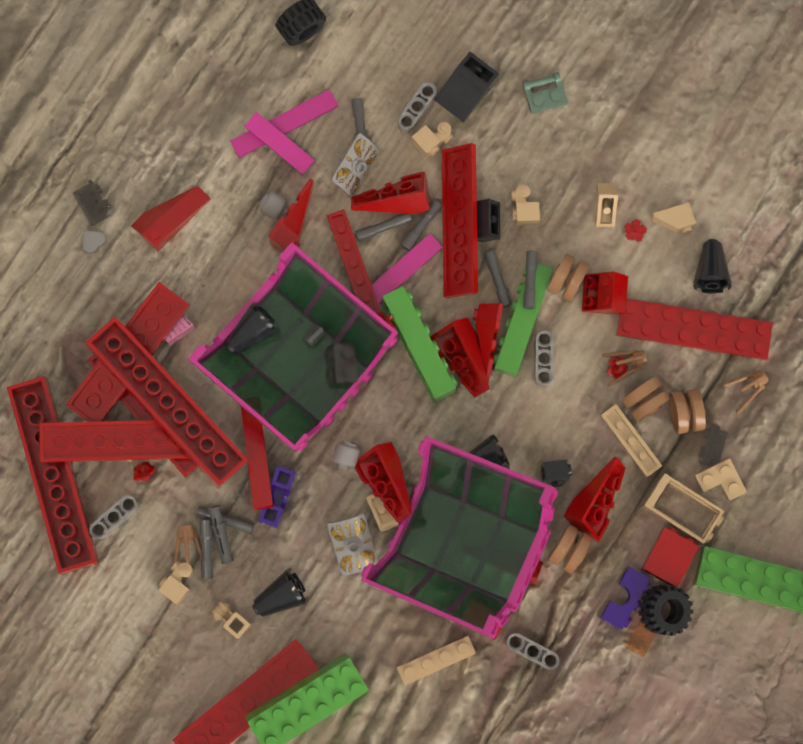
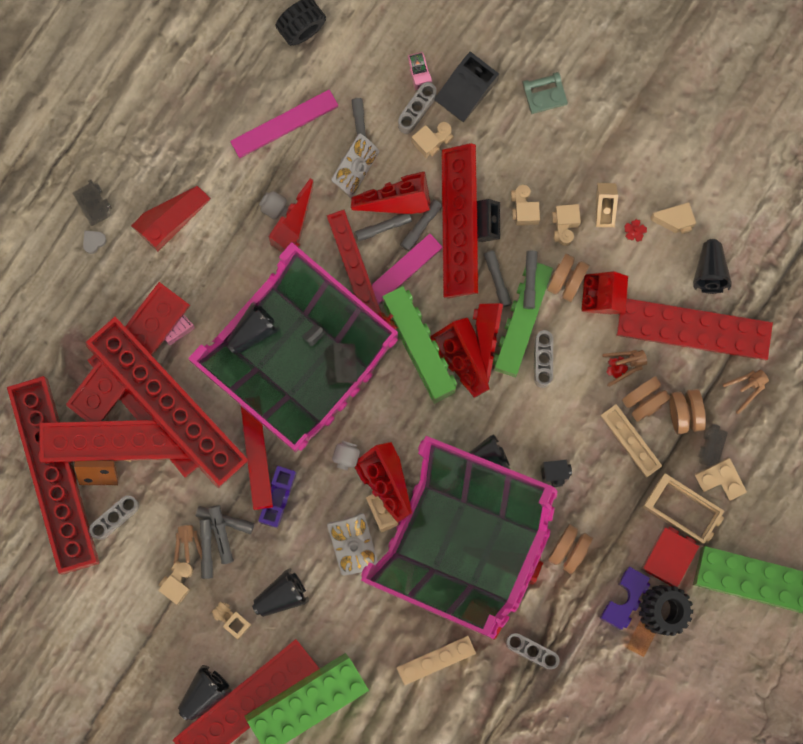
red plant [133,461,156,482] -> none
dark pink tile [244,112,315,175] -> none
red wedge [564,457,626,542] -> none
none -> dark orange tile [74,461,118,485]
none -> black cone [178,665,231,720]
none -> leg [408,52,432,90]
none -> tan brick [552,204,581,246]

